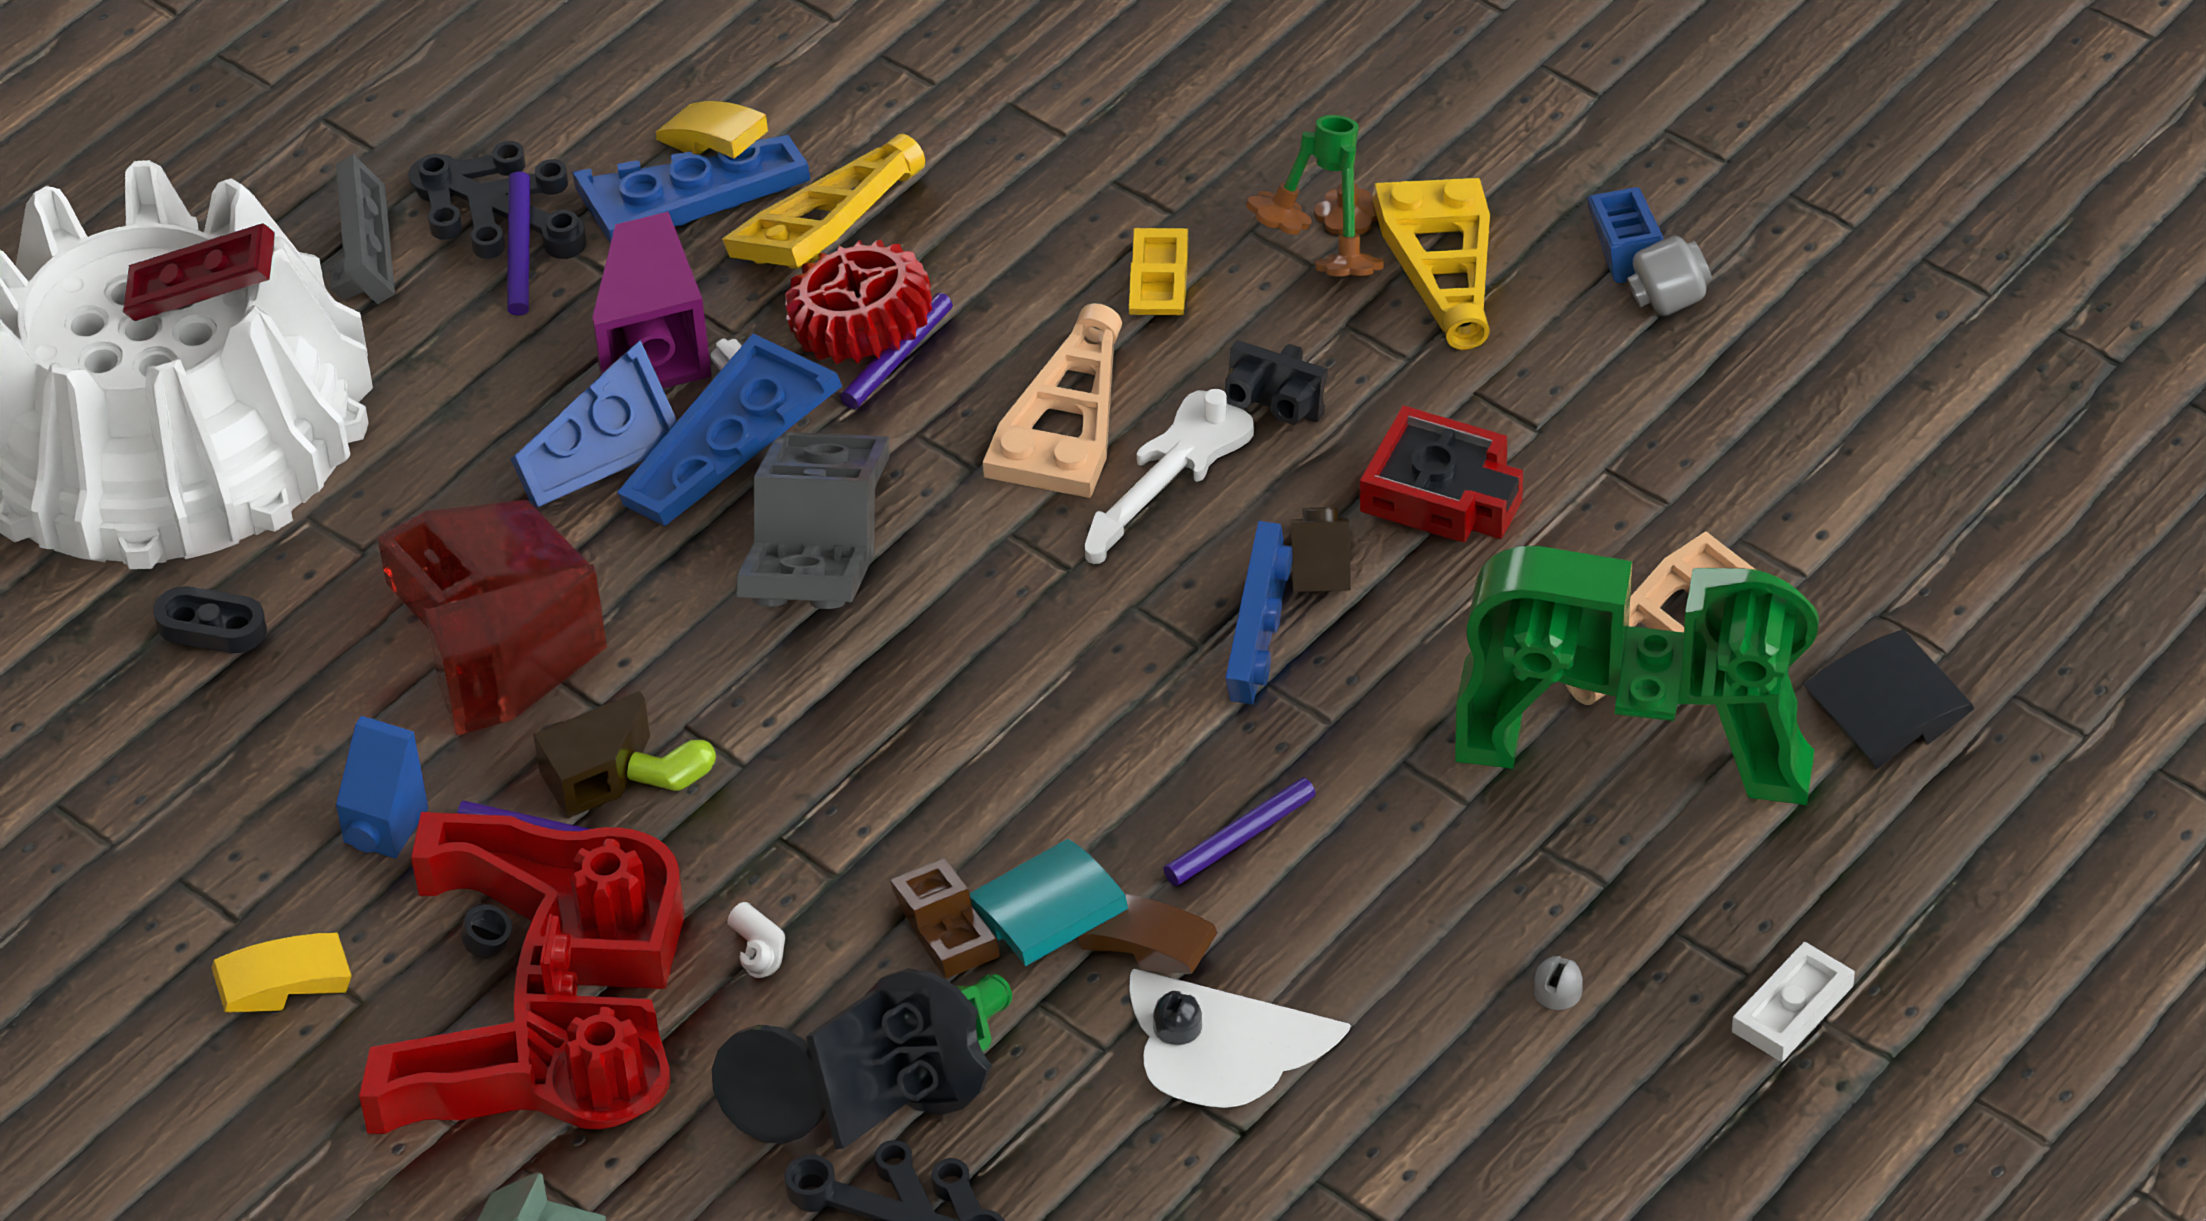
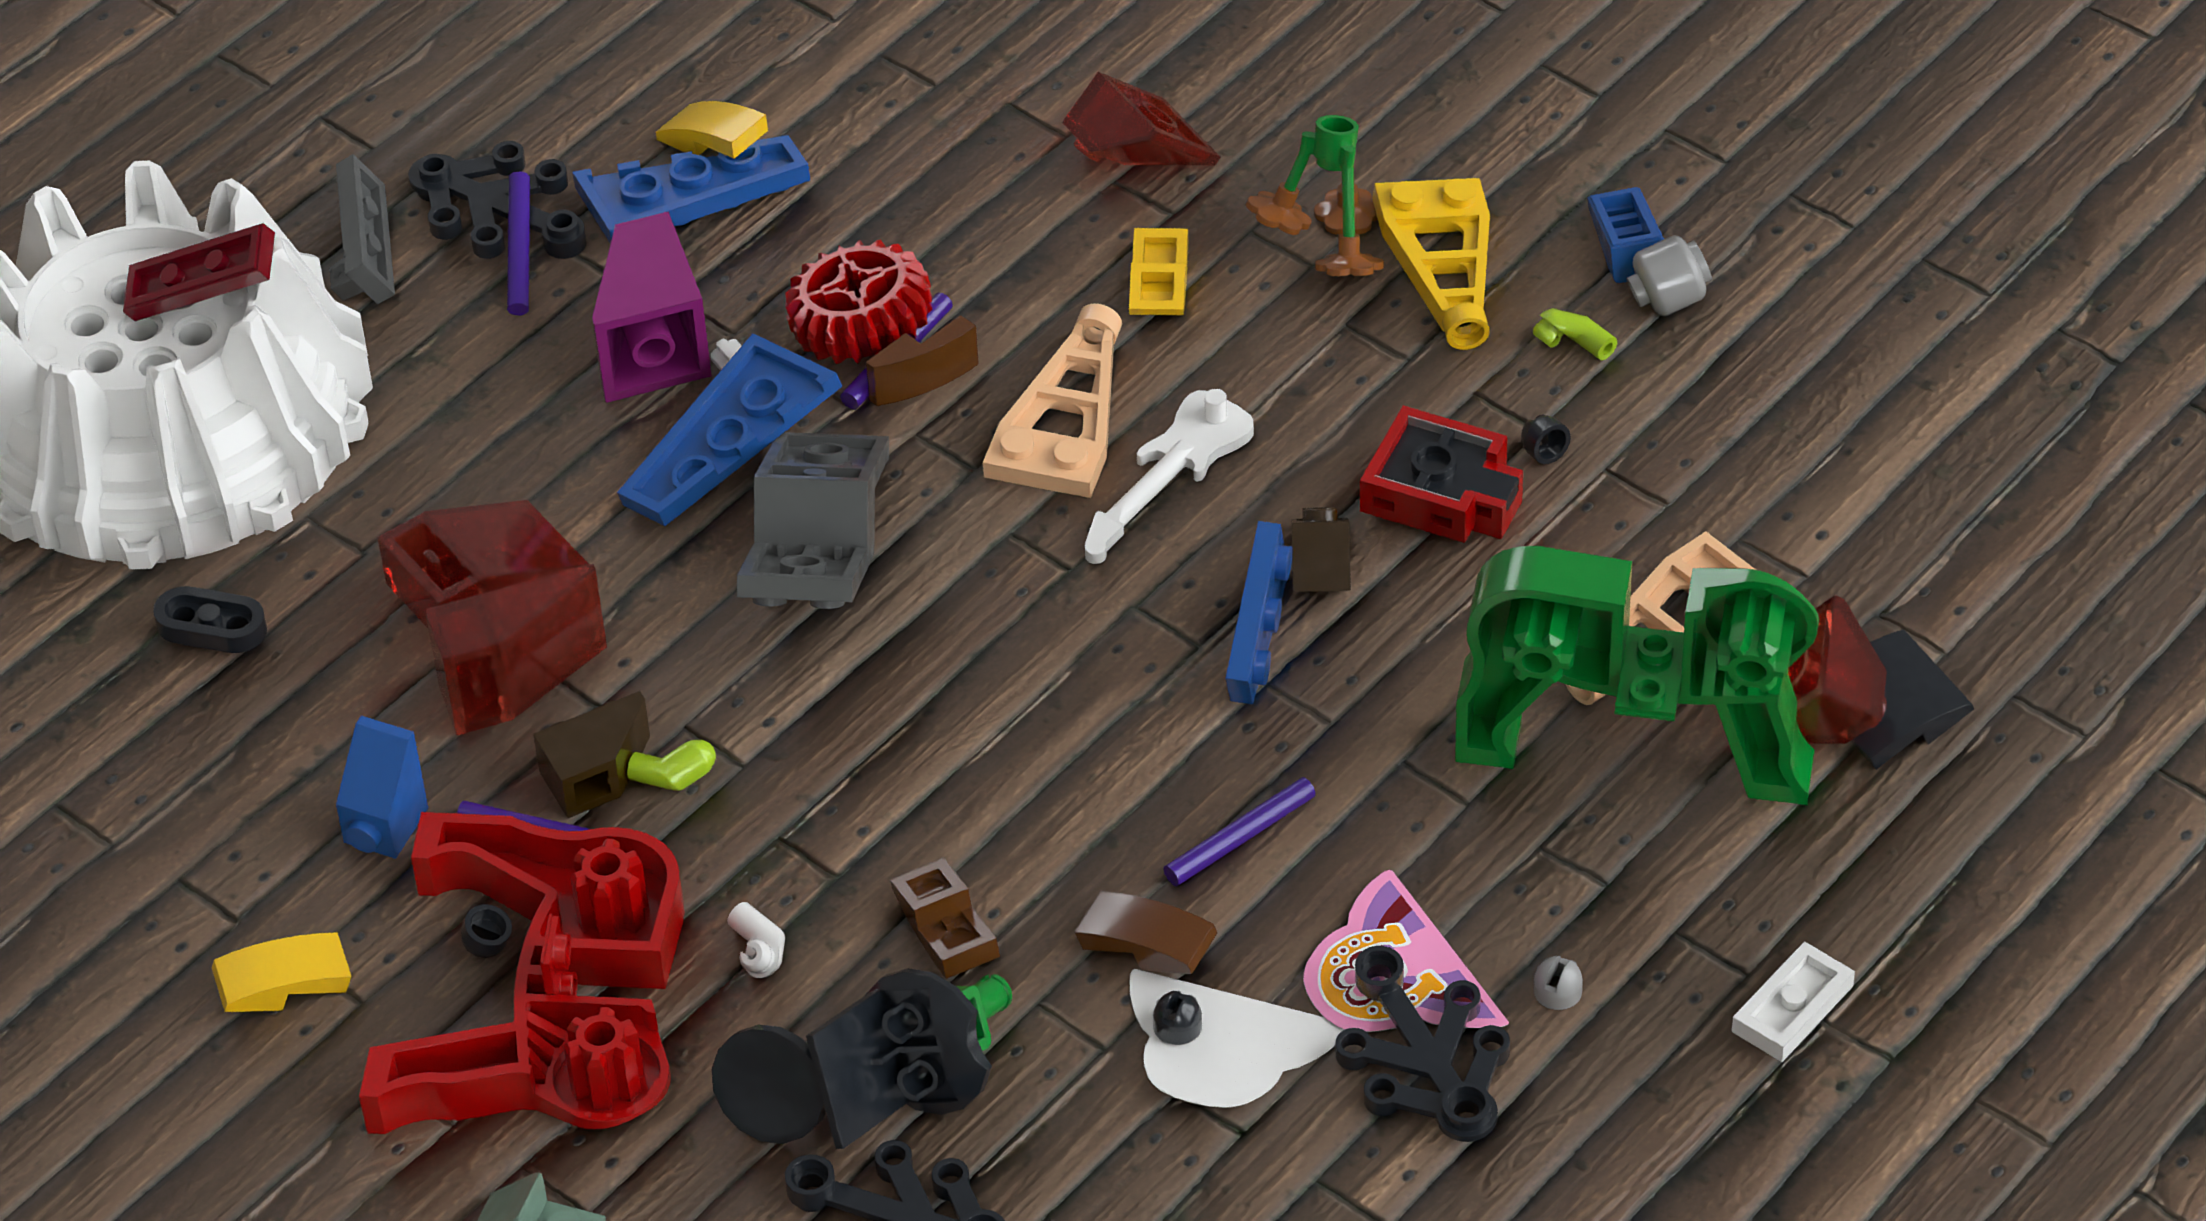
wing [510,340,677,510] -> none
yellow plate [722,134,925,269] -> none
teal slope [969,839,1128,966] -> none
black hips [1225,340,1328,425] -> none
none -> reddish brown slope [866,315,979,406]
none -> clear red slope [1062,72,1221,166]
none -> sticker [1303,870,1509,1032]
none -> black plant [1335,946,1510,1142]
none -> black hinge [1521,414,1571,464]
none -> lime arm [1532,308,1617,360]
none -> clear red slope [1788,595,1887,744]

